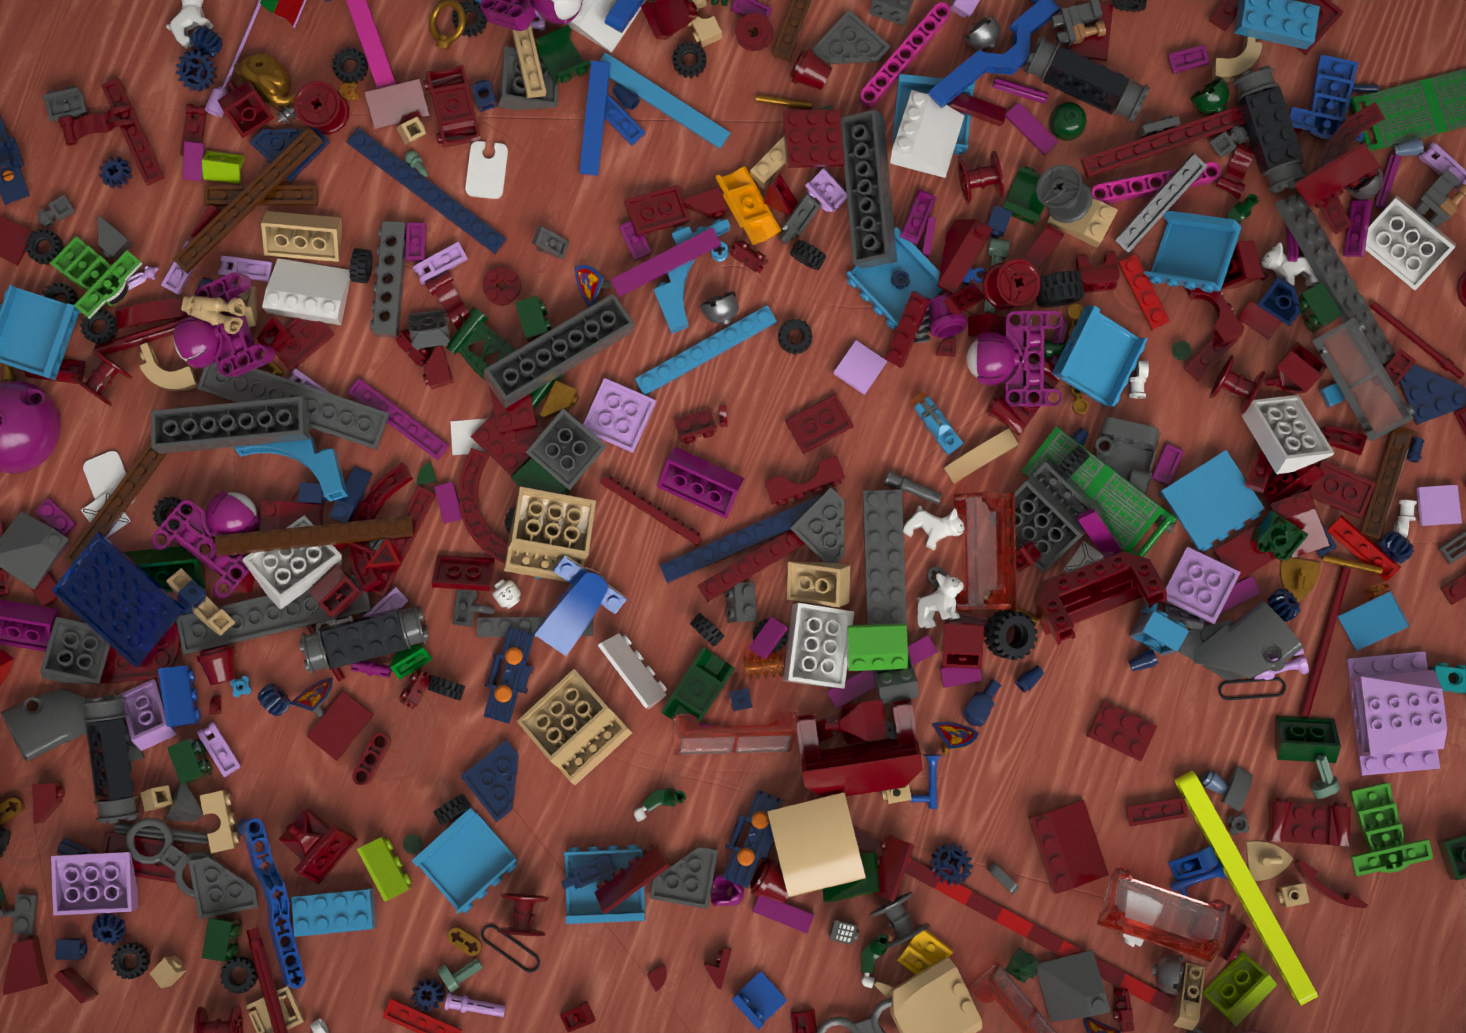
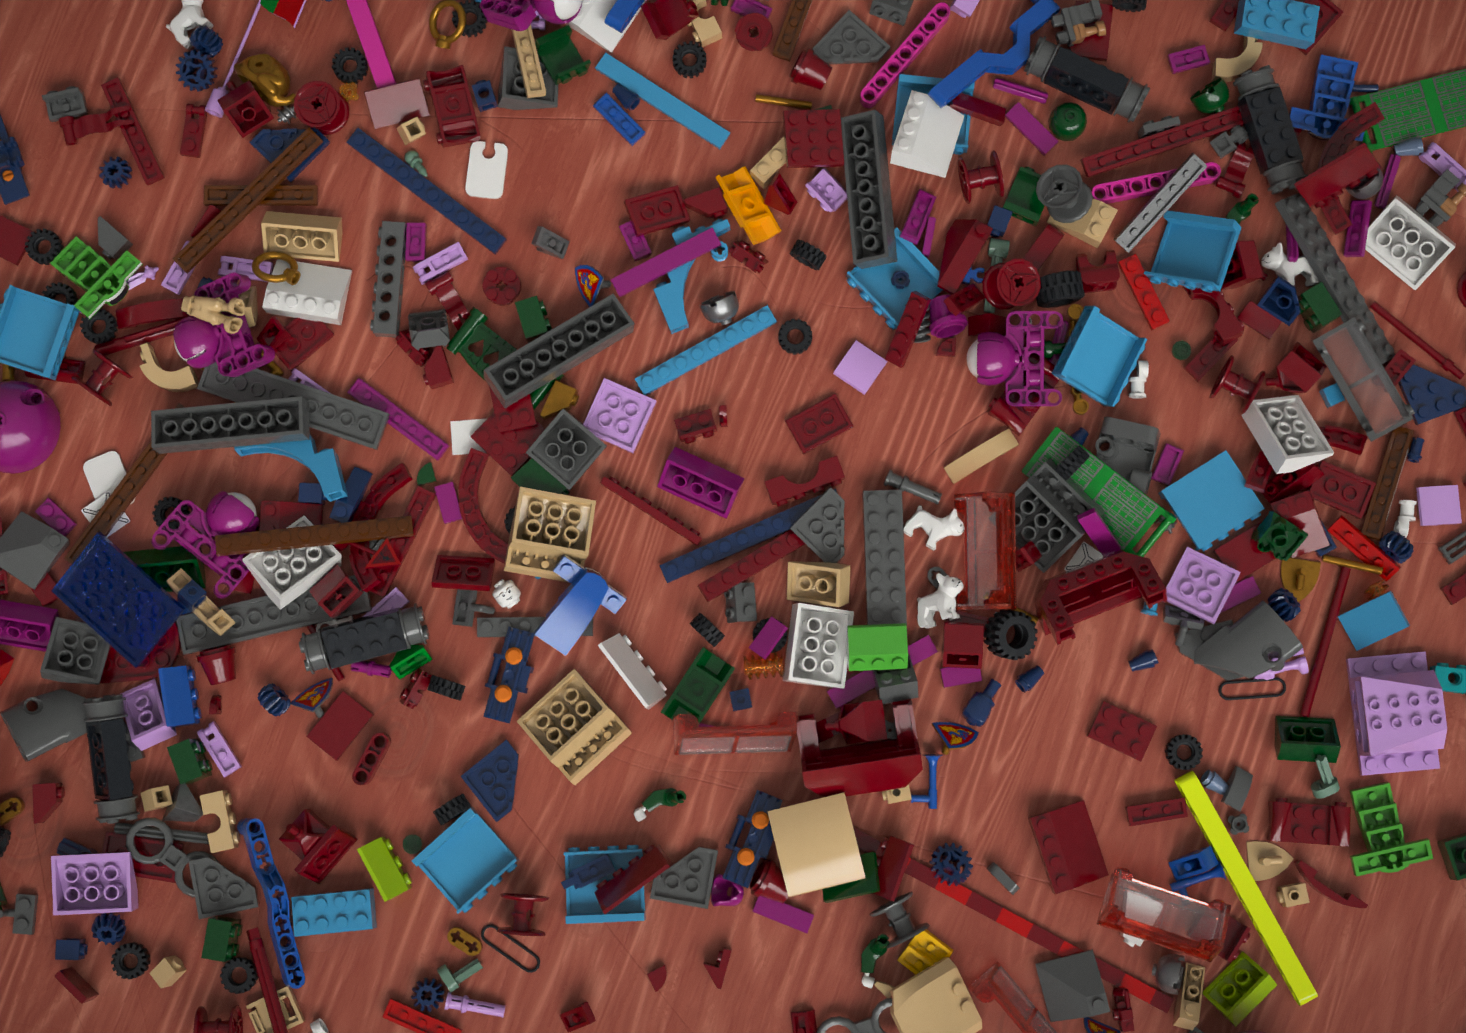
dark red slope [3,935,48,995] -> none
dark grey plate [37,195,76,228] -> none
magenta tile [183,141,205,181] -> none
lime panel [202,150,245,184] -> none
dark azure plate [230,676,252,697] -> none
black tyre [349,248,373,284] -> none
blue tile [579,61,611,176] -> none
blue bracket [732,971,787,1030] -> none
dark grey hinge [778,194,821,244] -> none
dark grey slope [829,917,860,945] -> none
dark azure plate [911,392,963,455] -> none
flat silver cylinder [962,14,1000,50] -> none
clear green brick [1004,947,1039,983] -> none
dark azure brick [1129,610,1189,655] -> none
none -> pearl gold piece [252,251,301,285]
none -> black tyre [1165,734,1203,770]

